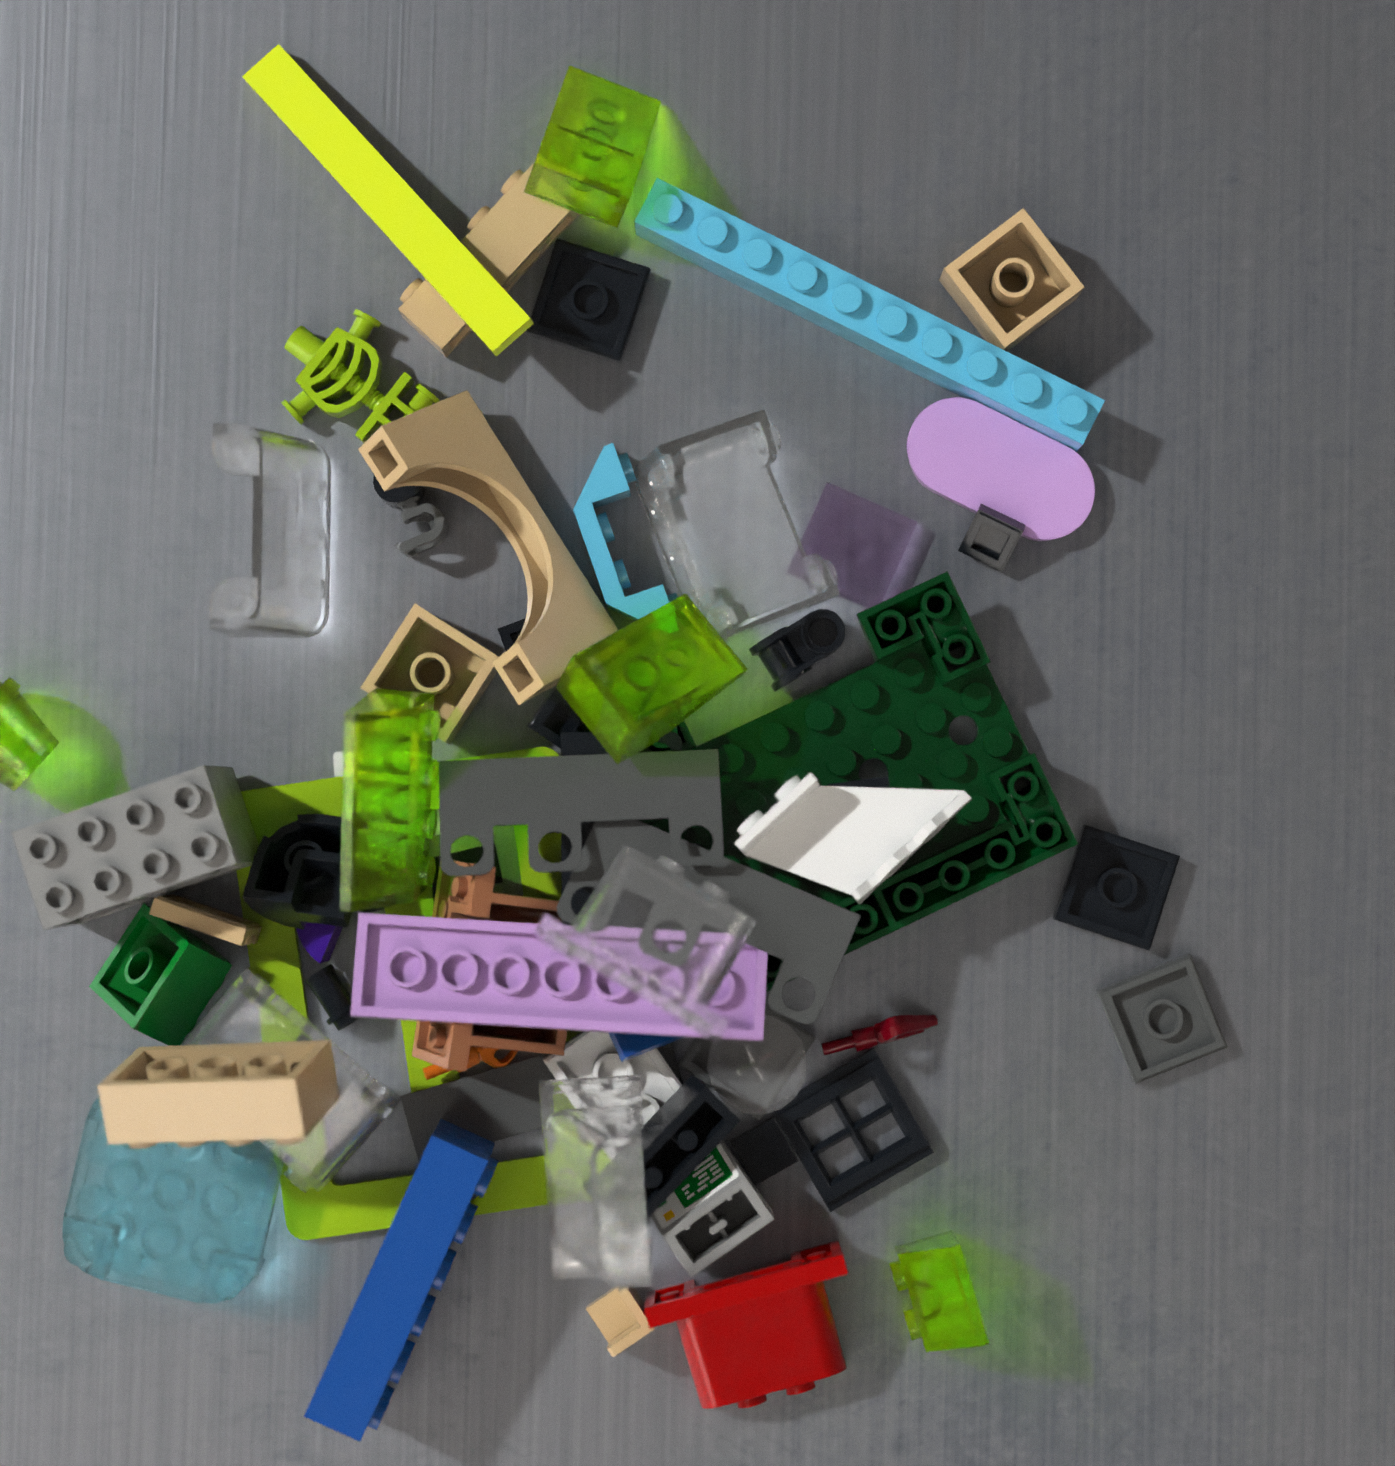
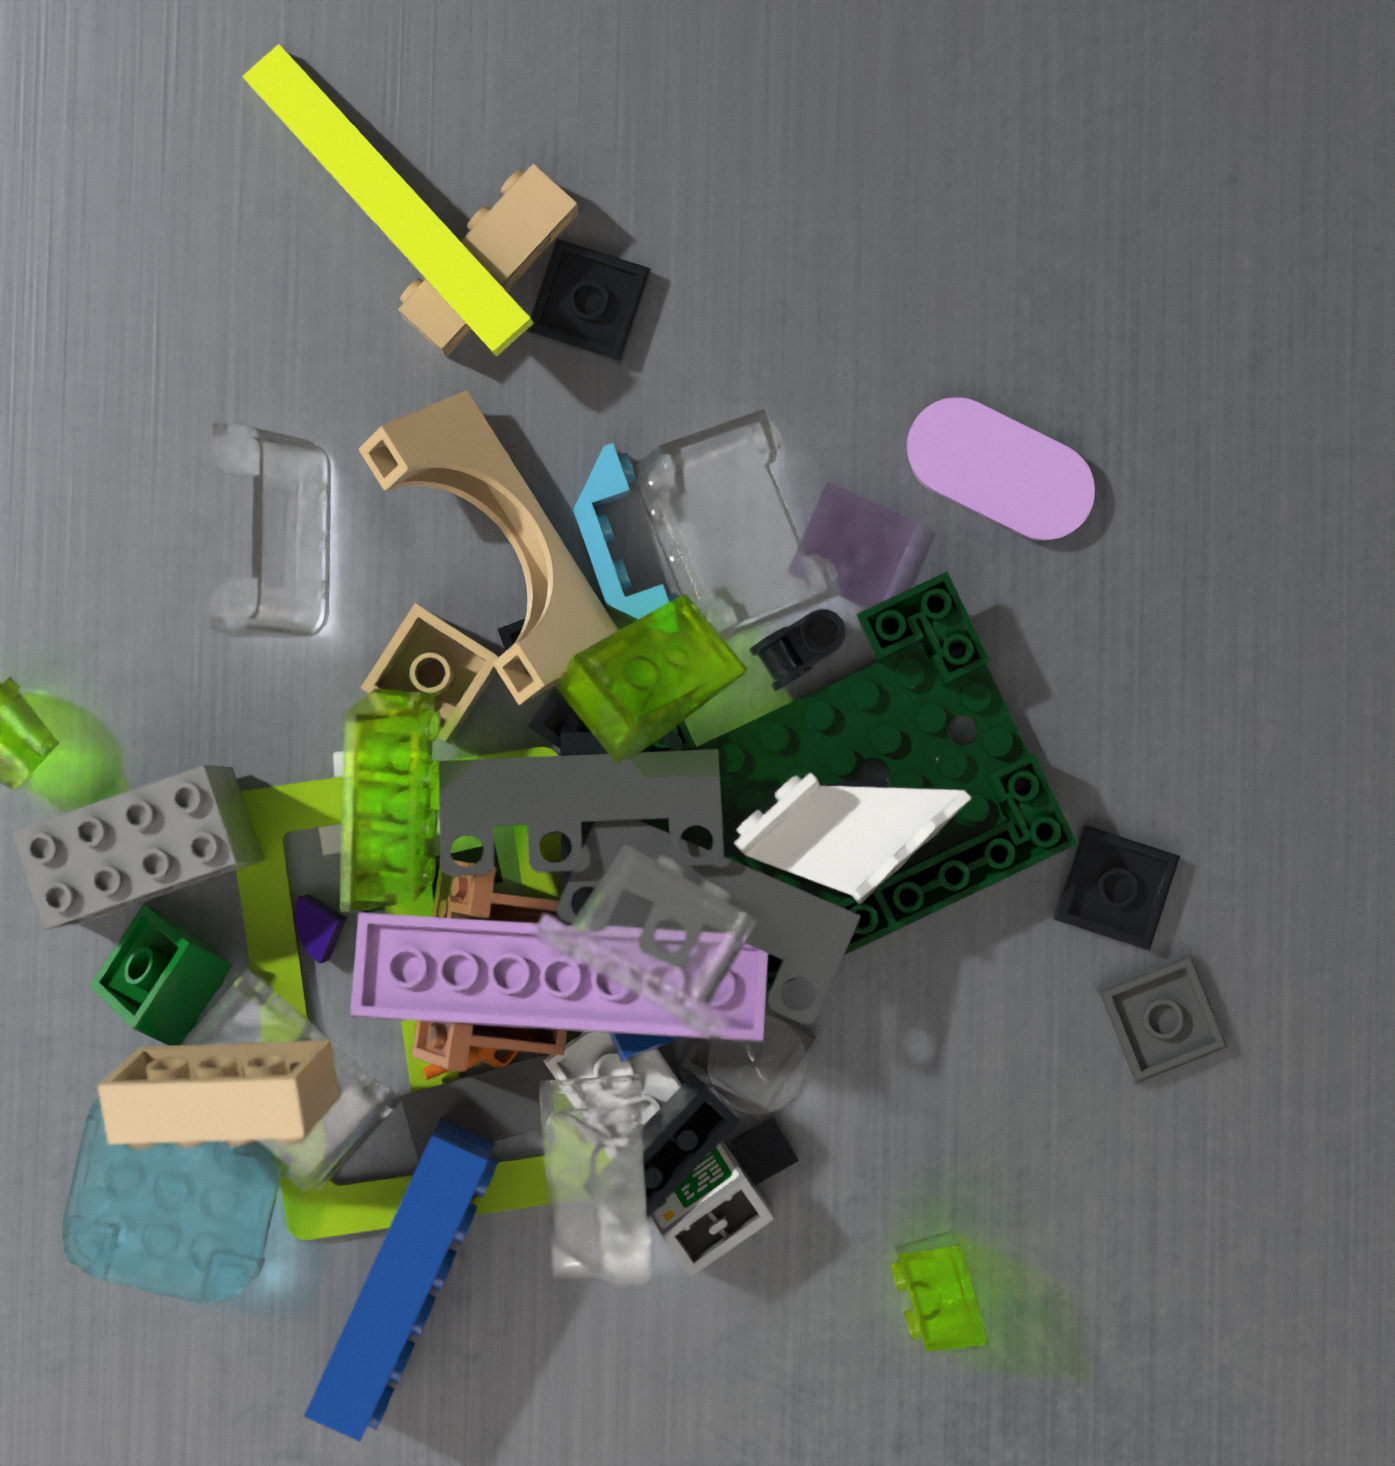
tan tile [149,894,262,946] -> none
black brick [242,814,370,930] -> none
lime piece [281,309,440,443] -> none
black pin [305,964,359,1031] -> none
dark grey leg [373,476,448,557] -> none
clear neon green slope [524,65,661,228] -> none
tan panel [586,1278,655,1357] -> none
medium azure brick [634,178,1105,452] -> none
red windscreen [644,1240,848,1409] -> none
black piece [770,1047,934,1212] -> none
dark red hand [821,1015,938,1056] -> none
tan brick [939,208,1085,352] -> none
black tile [958,504,1026,572] -> none

